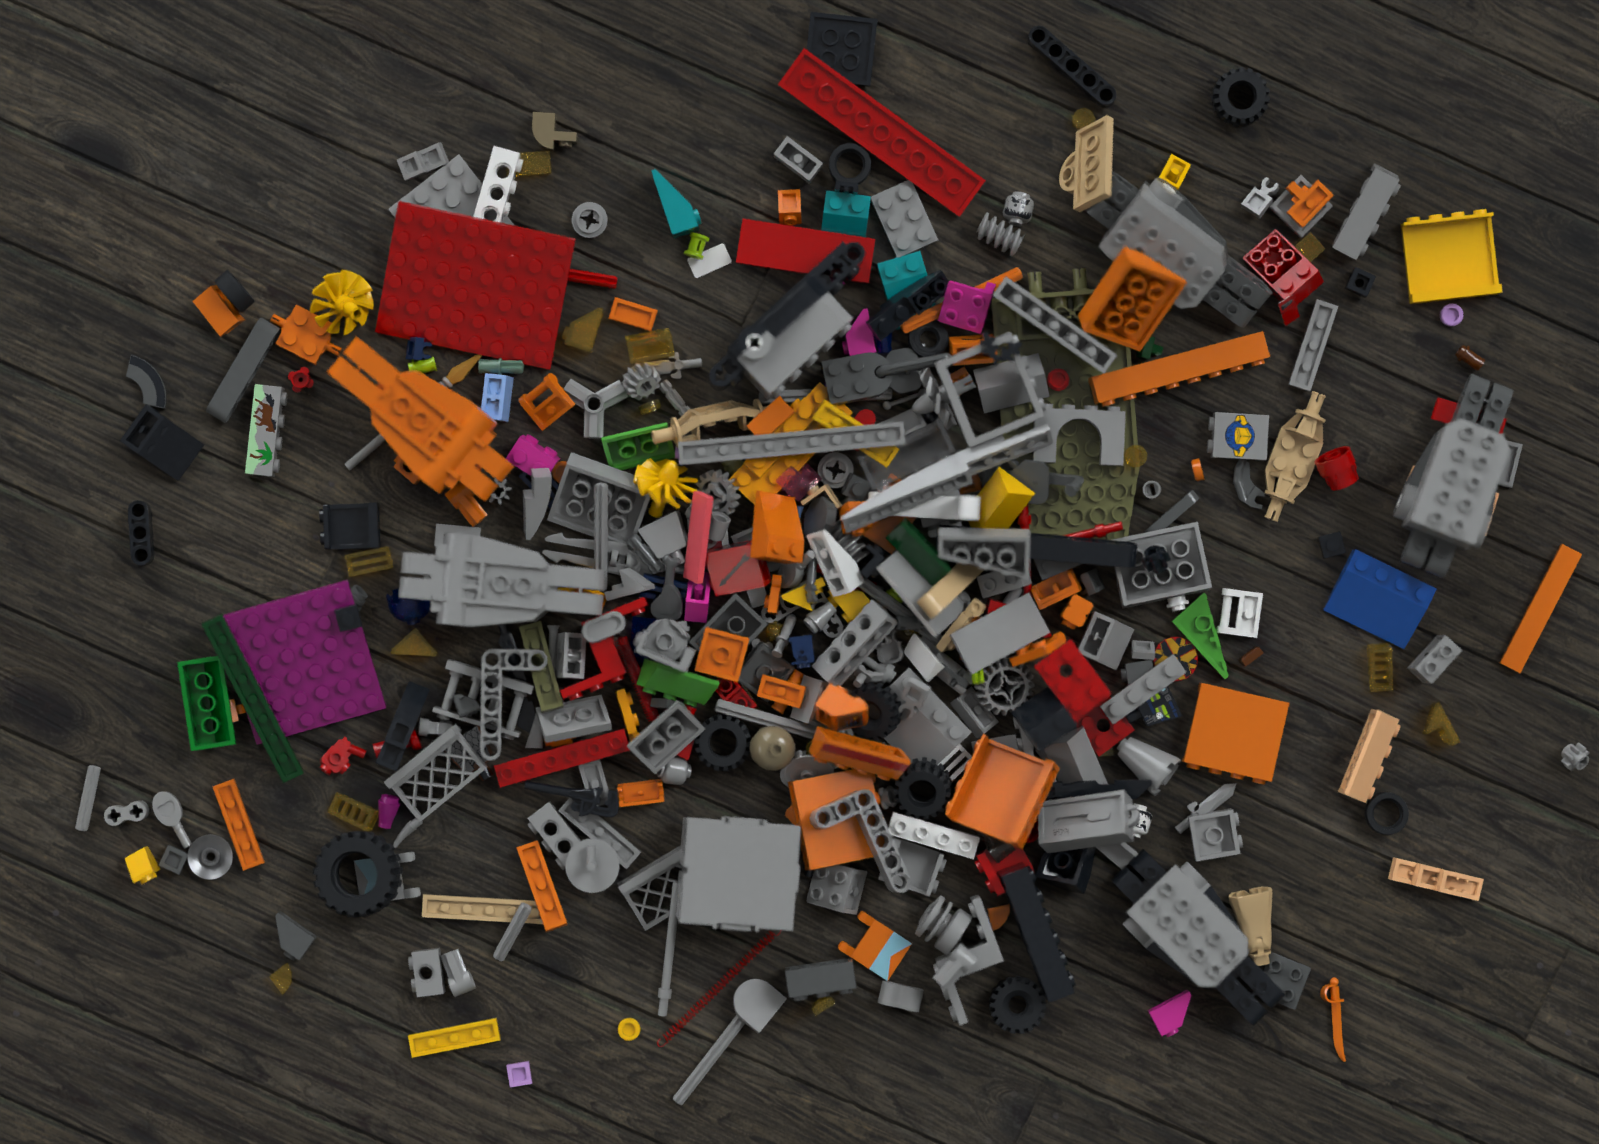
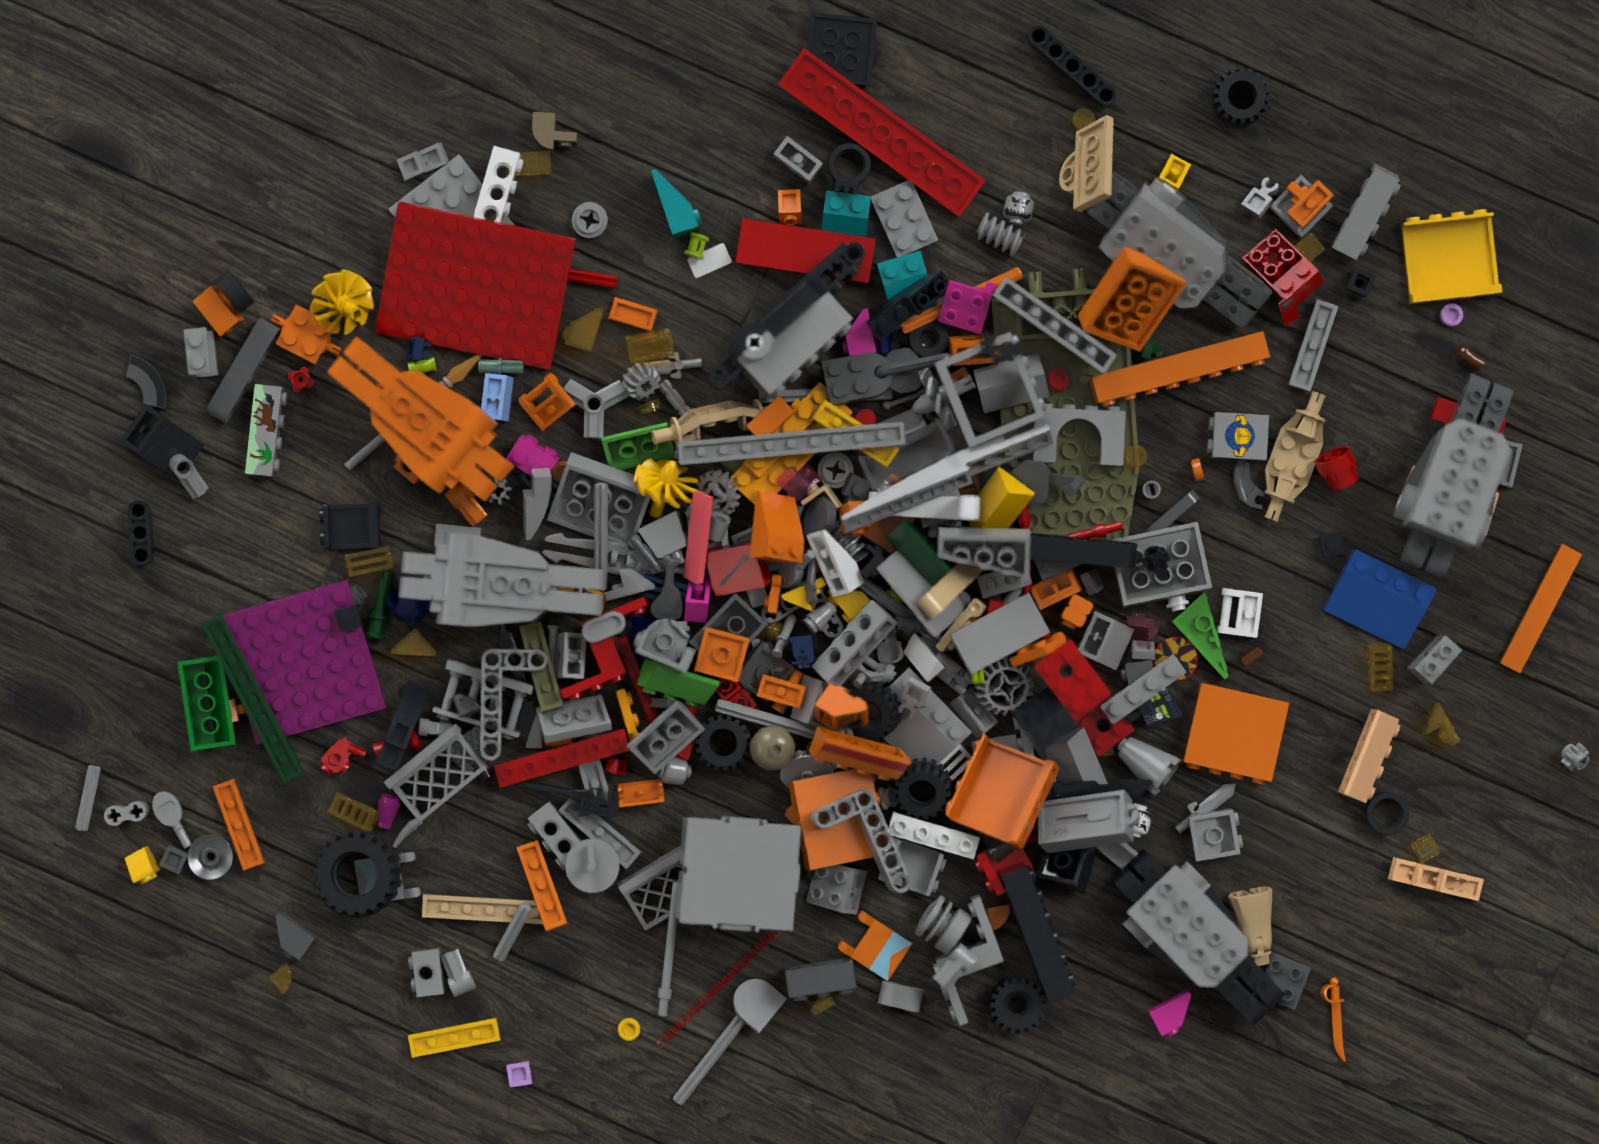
none -> light grey piece [169,454,209,499]
none -> light grey panel [184,327,219,378]
none -> dark green pin [365,571,395,640]
none -> red piece [605,757,627,775]
none -> clear pink bracket [1125,612,1158,642]
none -> clear yellow tile [1410,833,1441,864]

